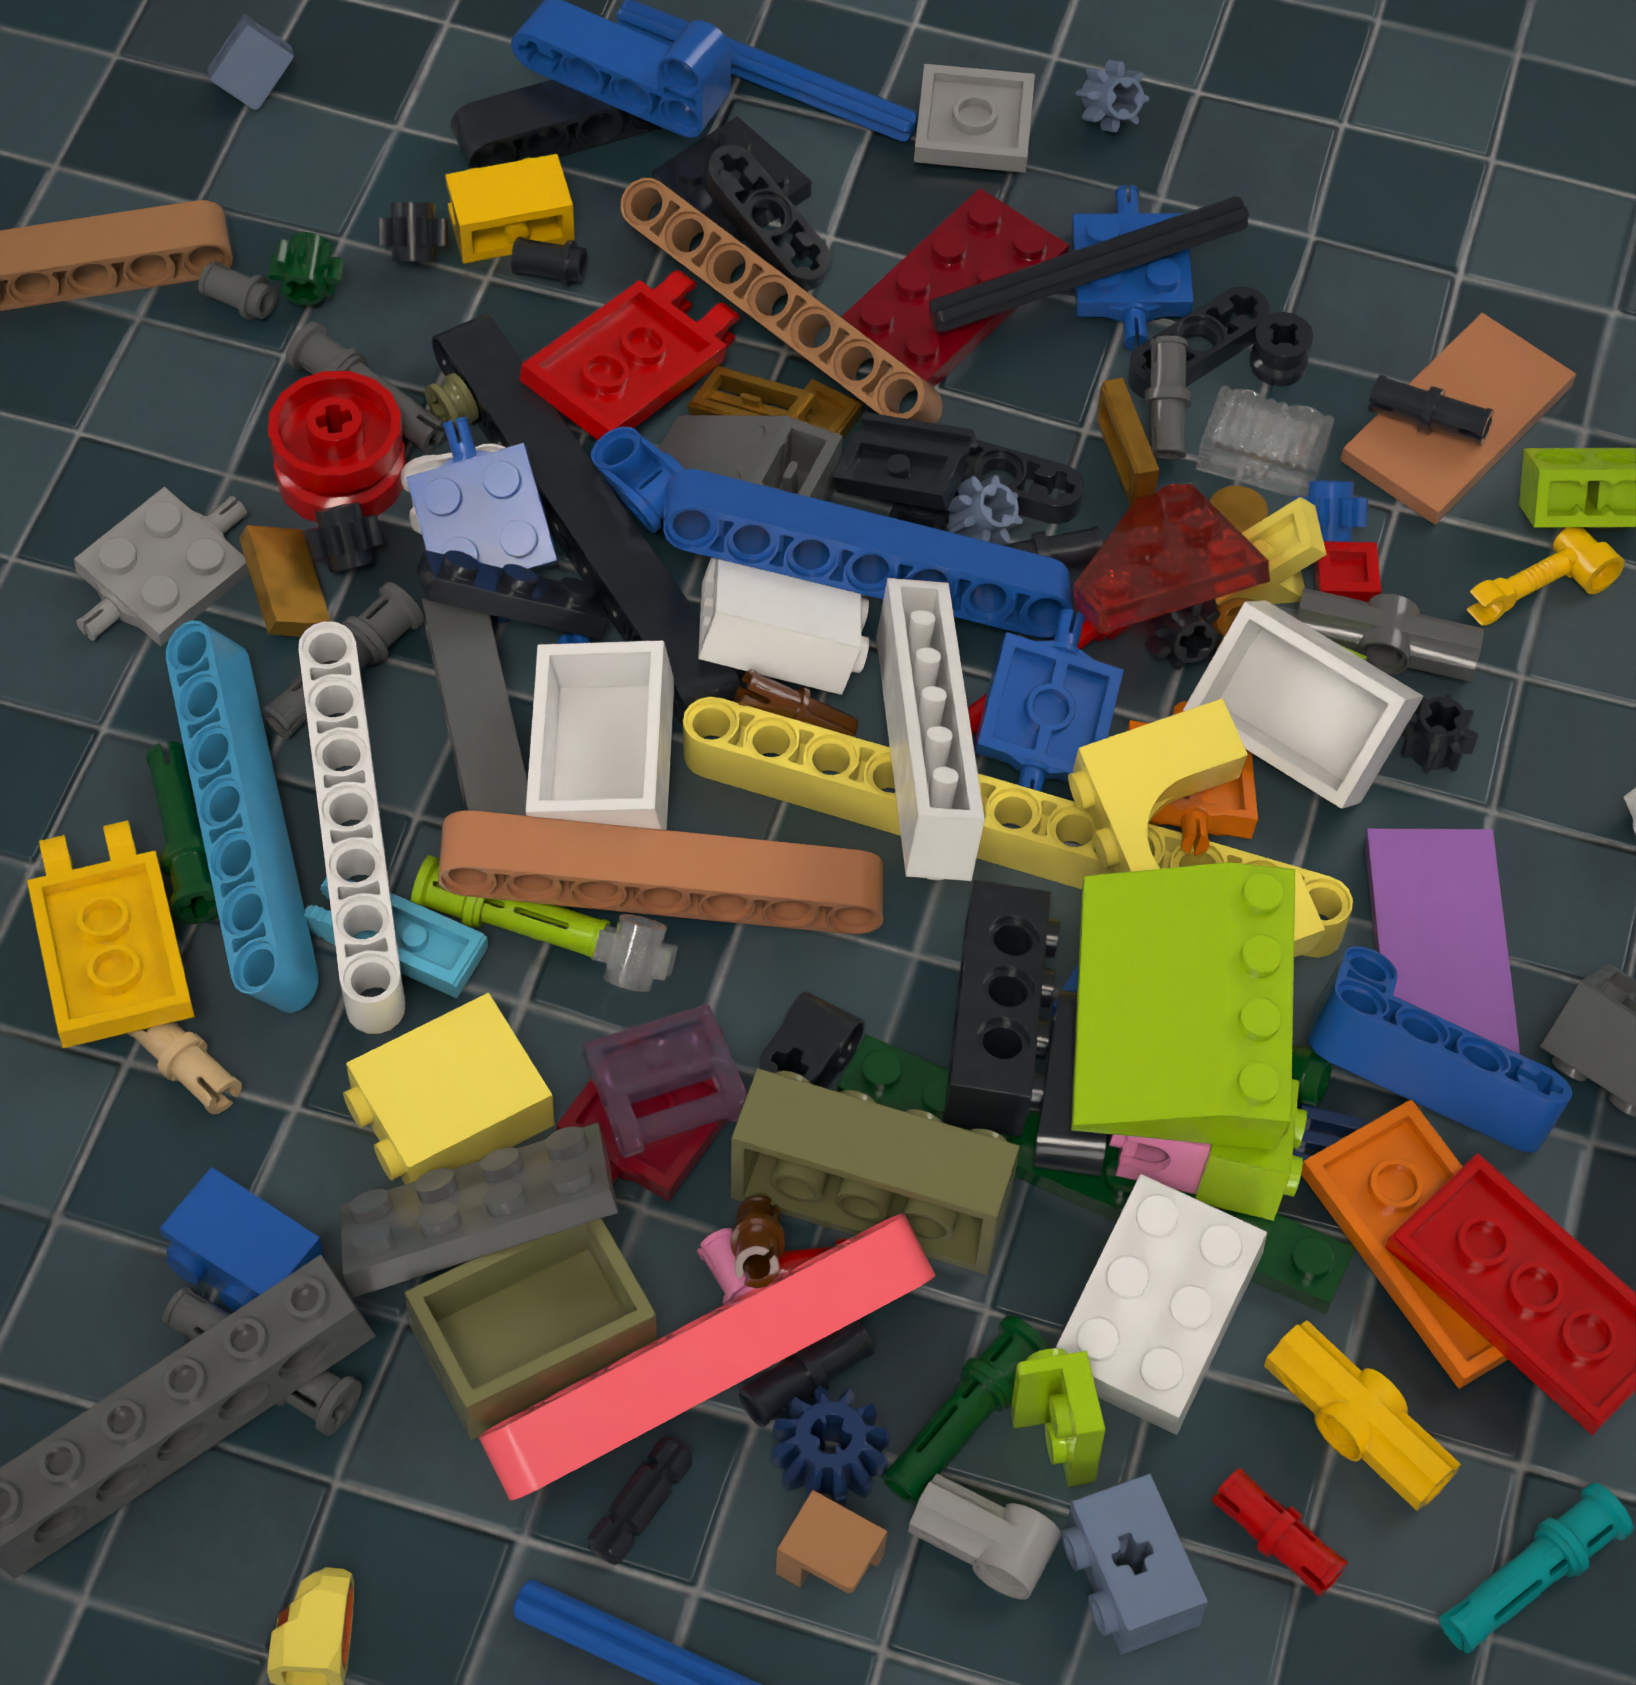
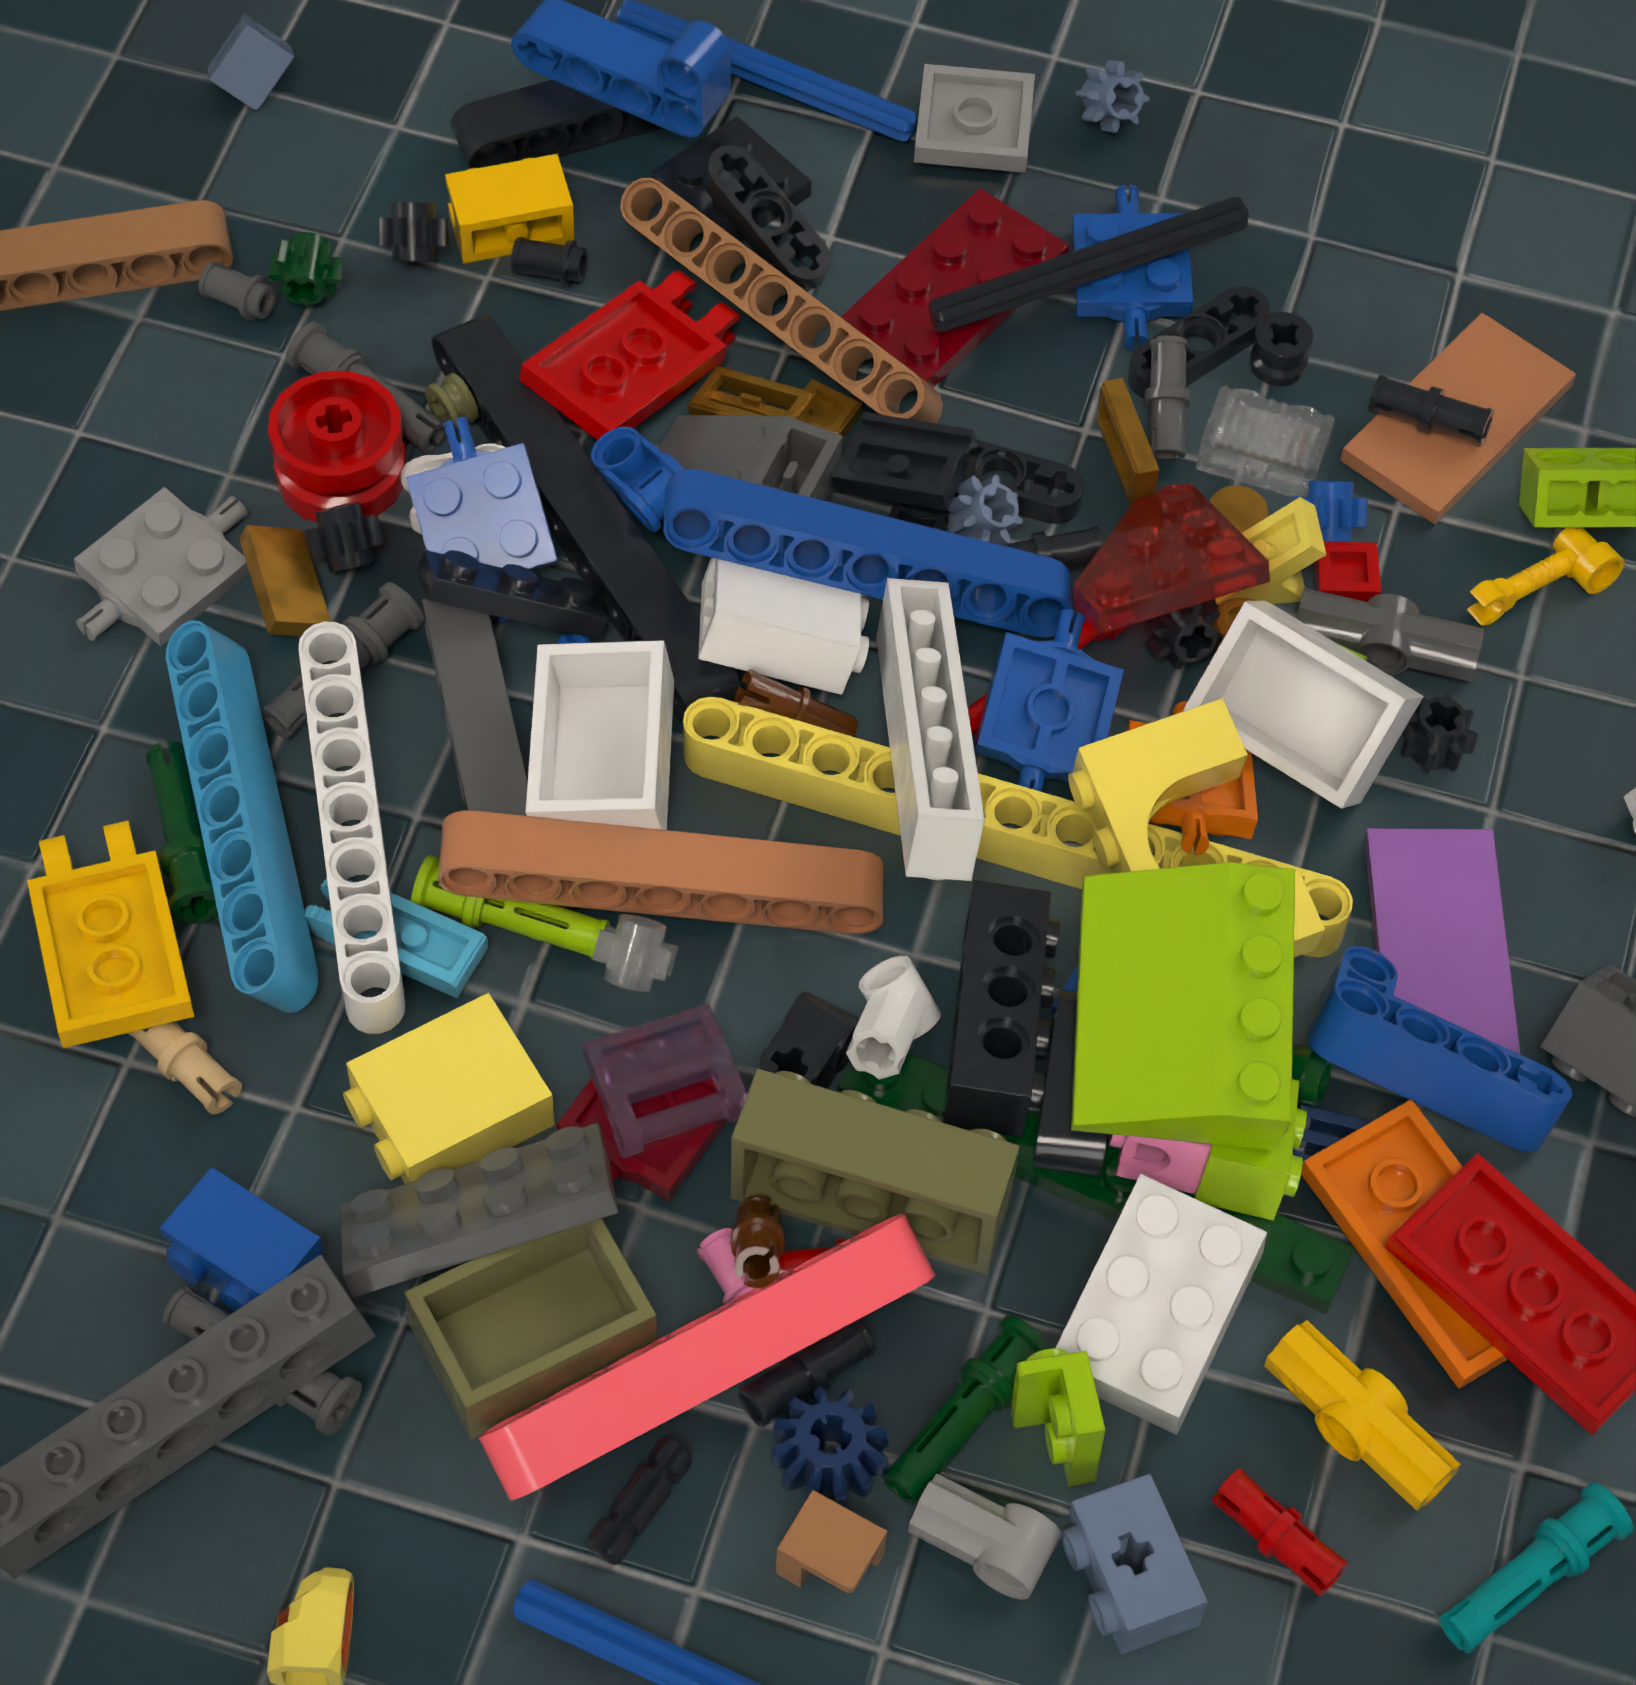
none -> white piece [846,956,941,1080]

